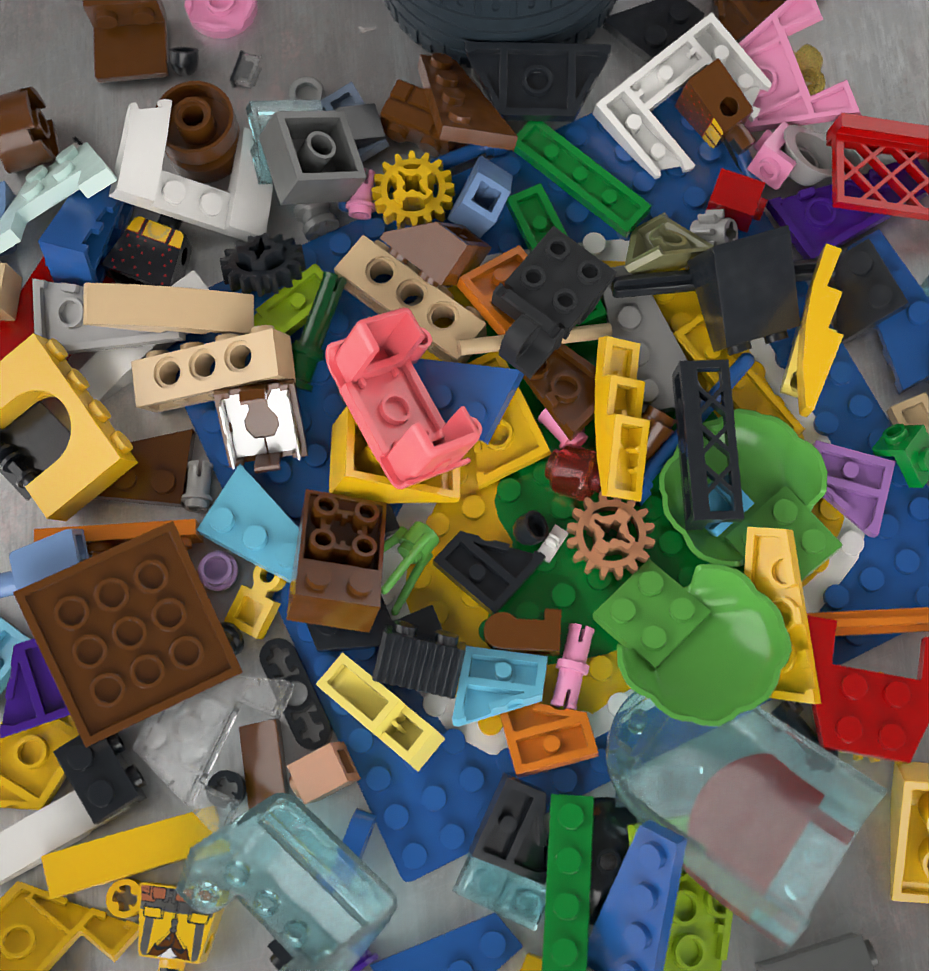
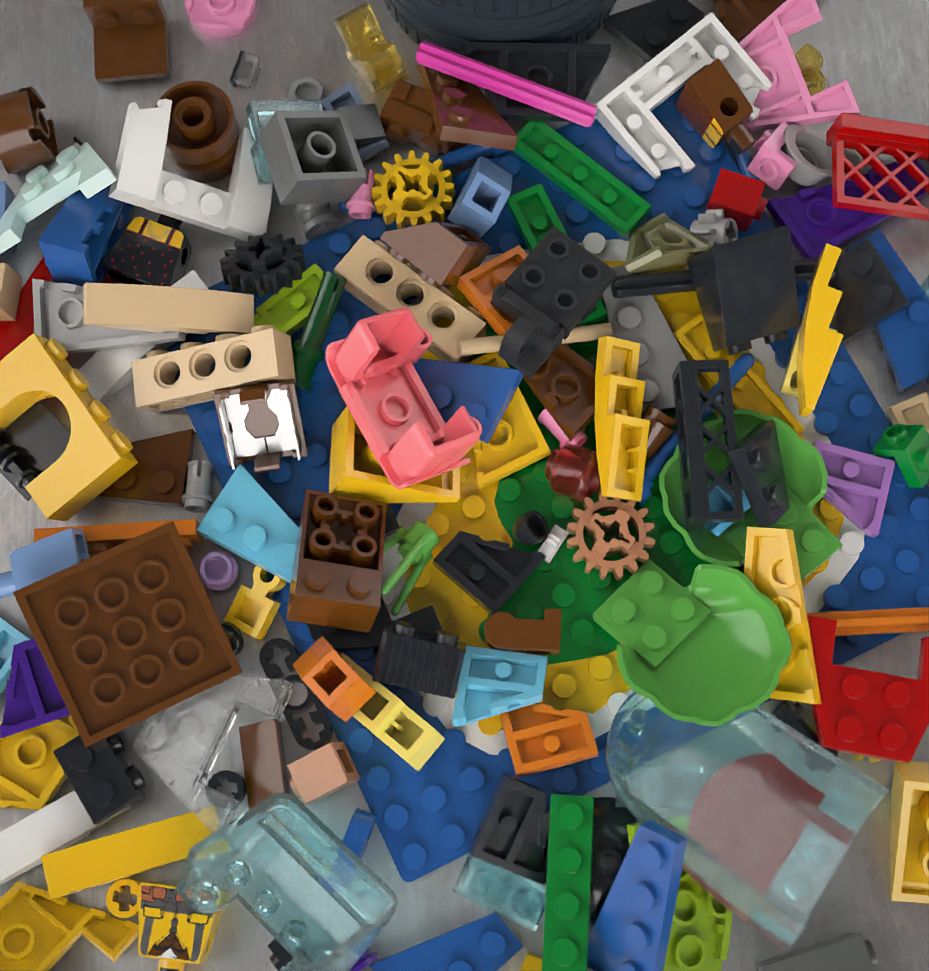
black hinge [169,47,199,75] -> none
bright pink pin [550,623,595,710] -> none
none -> orange slope [292,636,376,723]
none -> clear yellow brick [334,2,409,96]
none -> dark pink axle [416,41,597,127]
none -> black wing [728,419,790,527]

